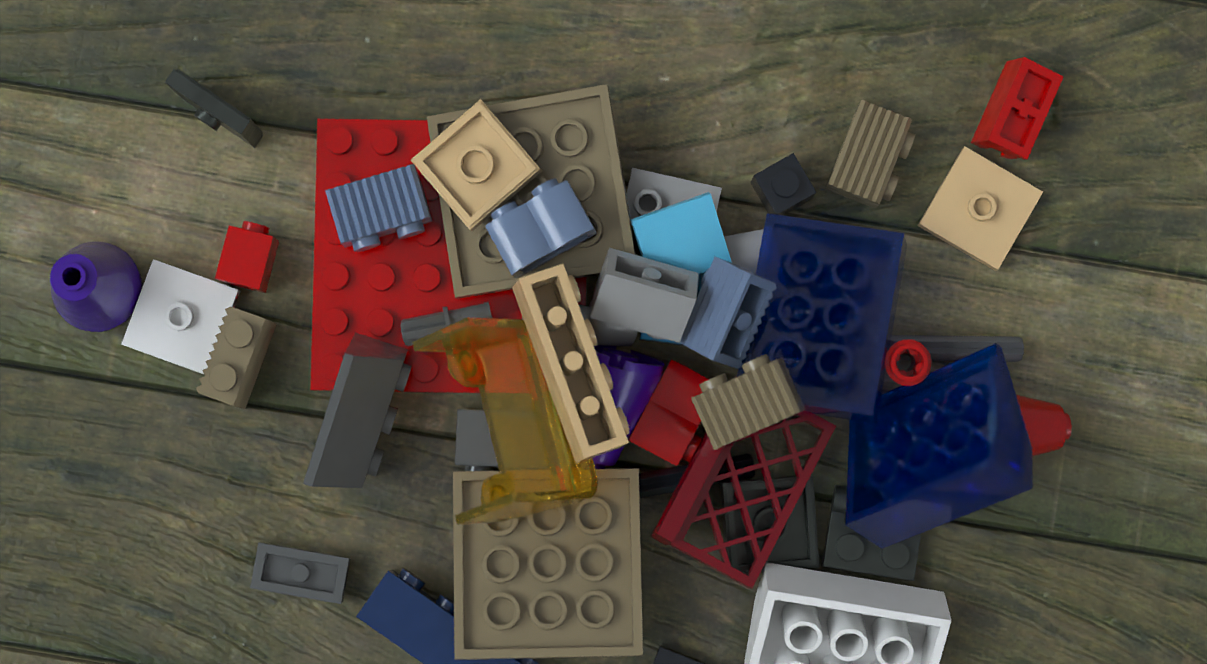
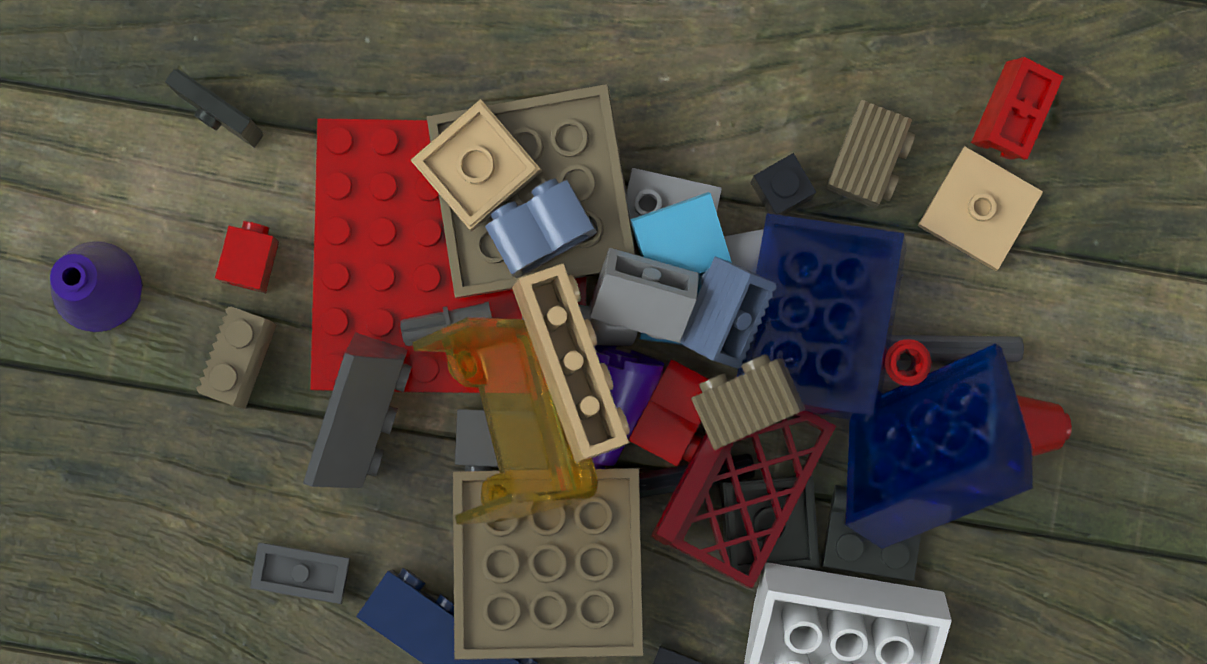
white plate [121,259,241,374] -> none
sand blue brick [325,164,432,252] -> none

